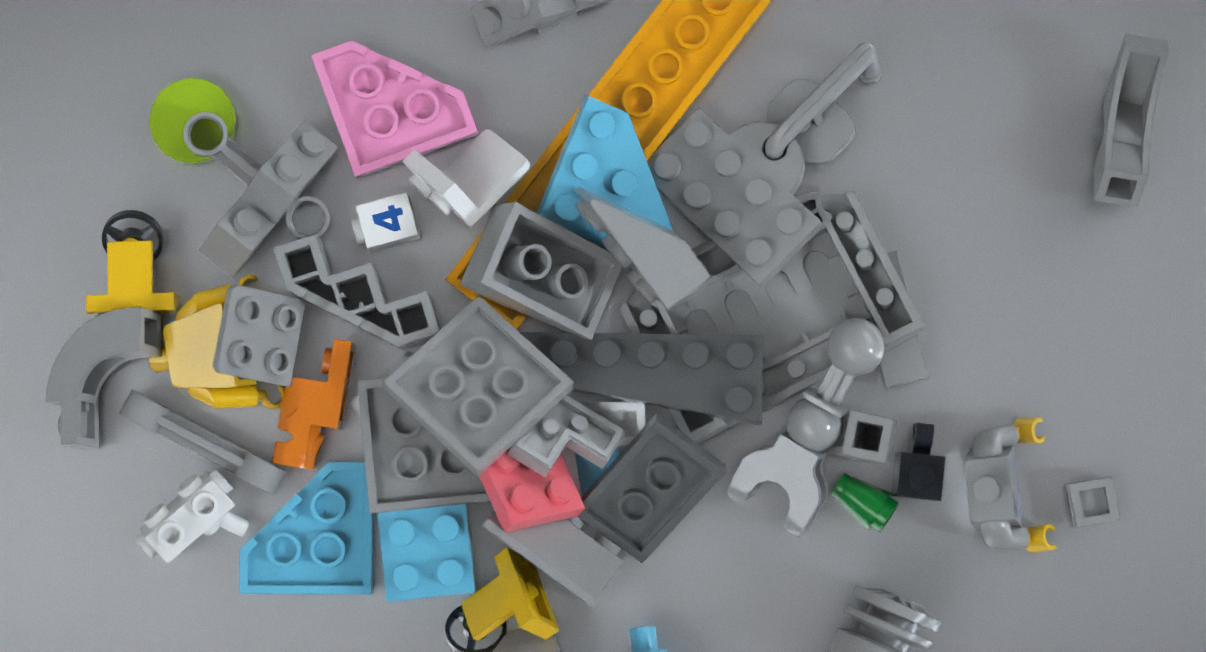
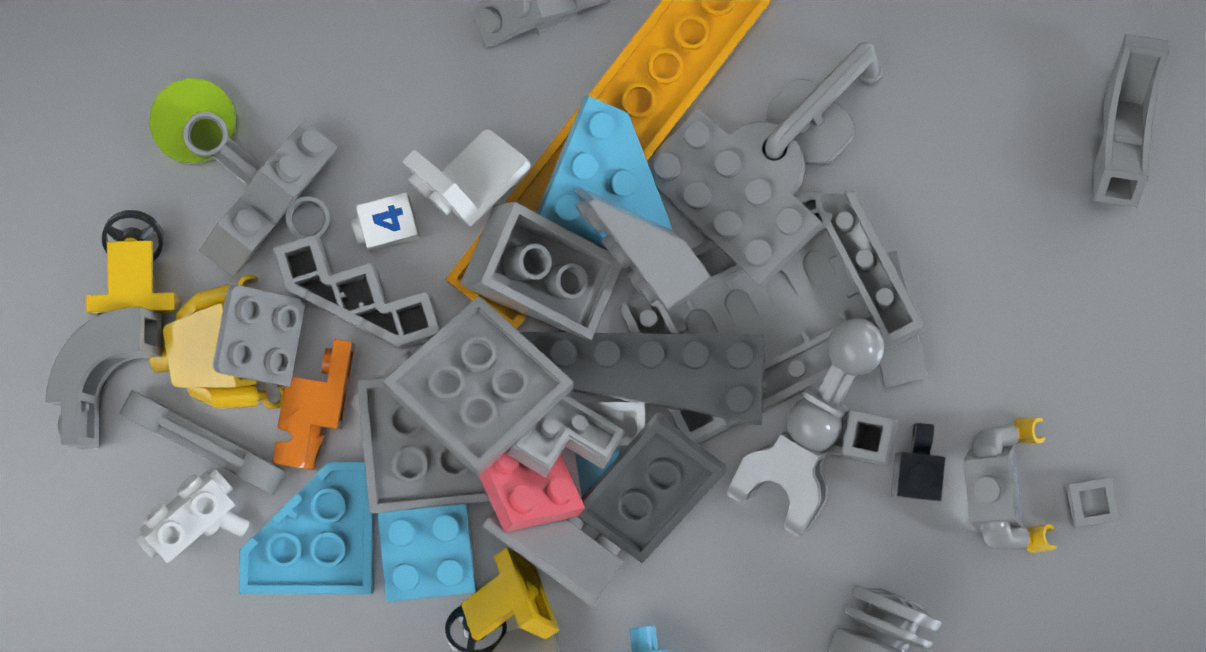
bright pink plate [311,40,478,179] -> none
green cone [831,473,899,532] -> none

